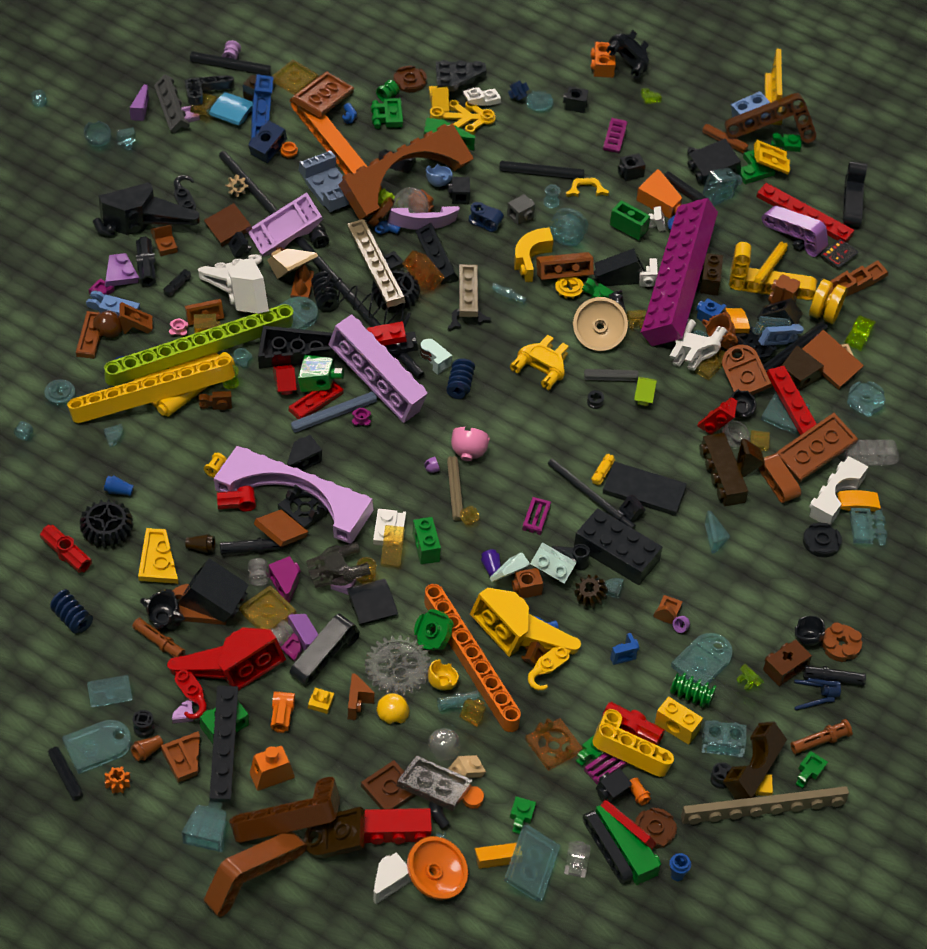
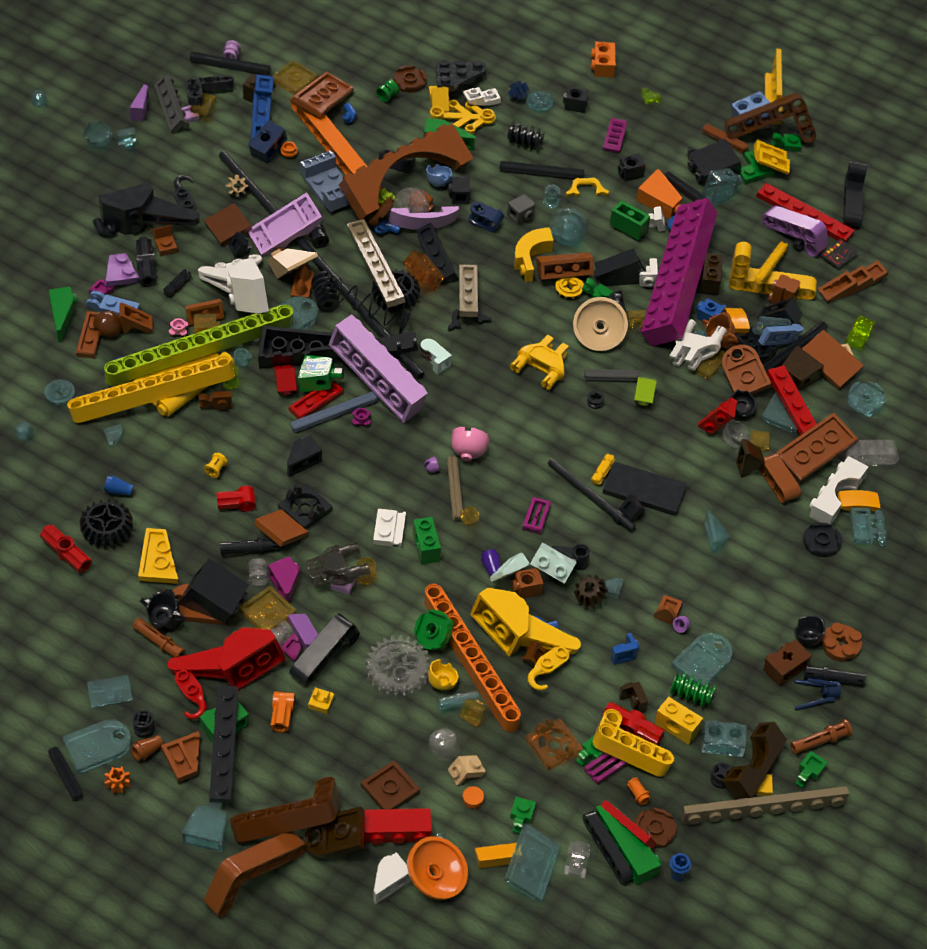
dark blue piece [50,589,93,634] -> none
lavender tile [172,700,193,723] -> none
dark brown cone [185,534,216,554] -> none
dark azure slope [208,92,253,125] -> none
lavender arch [213,446,373,544] -> none
orange torso [250,746,295,791] -> none
black slope [347,579,398,625] -> none
dark orange slope [348,674,375,720] -> none
red bracket [367,321,407,346] -> none
green plate [371,98,403,129] -> none
yellow hair [376,693,410,725] -> none
clear yellow plate [381,525,405,567] -> none
black plate [383,251,404,271] -> none
clear smoke plate [397,755,473,811] -> none
black arm [428,799,450,829] -> none
dark blue piece [446,359,475,399] -> none
clear light blue bar [492,283,526,304] -> none
black brick [574,508,663,585] -> none
black brick [596,768,632,803] -> none
black connector [606,30,649,78] -> none
dark brown brick [699,433,748,507] -> none
clear neon green tile [737,664,764,690] -> none
yellow wheel [809,279,848,324] -> none
none -> green slope [49,286,77,342]
none -> black piece [507,121,545,150]
none -> dark brown bracket [619,682,648,713]

